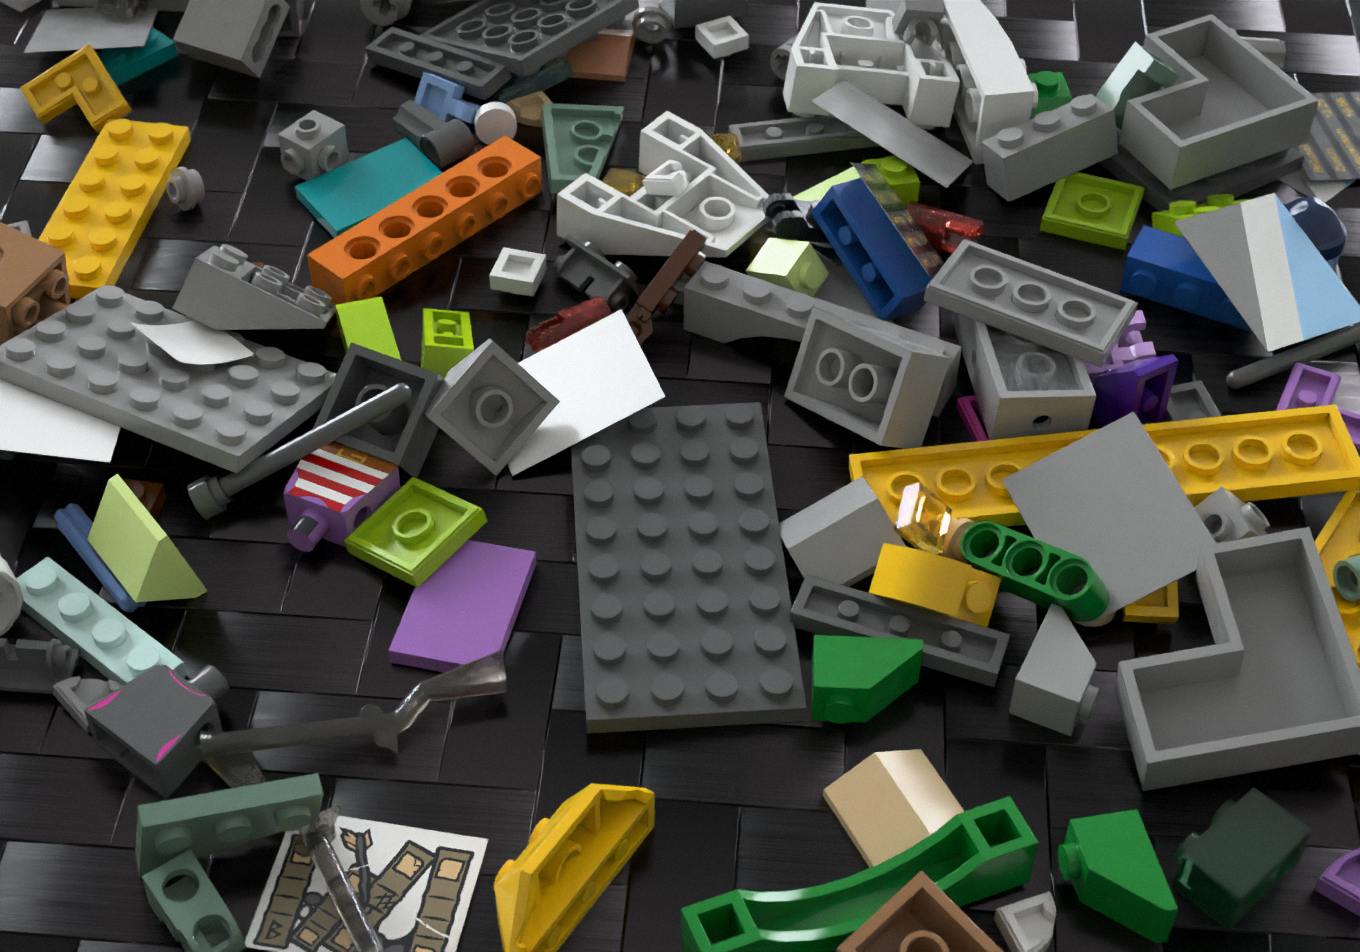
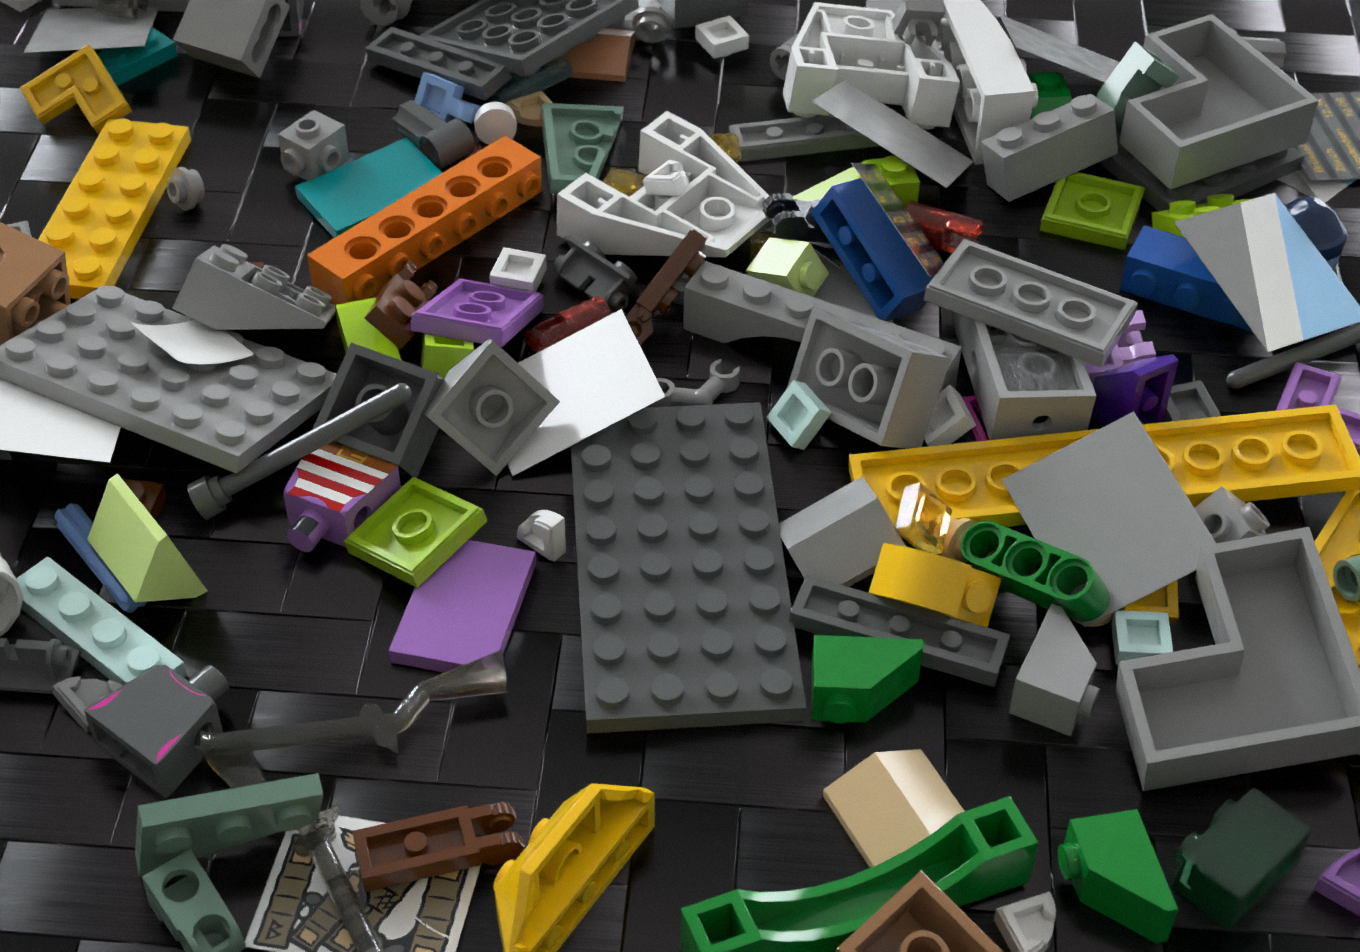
none -> reddish brown hinge [352,801,525,892]
none -> reddish brown hinge [364,261,438,350]
none -> medium lavender tile [411,279,544,347]
none -> white tile [517,510,566,562]
none -> light grey arm [647,359,740,408]
none -> light aqua plate [766,380,831,450]
none -> white plate [924,385,976,446]
none -> light grey sticker [999,14,1120,82]
none -> light aqua plate [1111,610,1173,665]

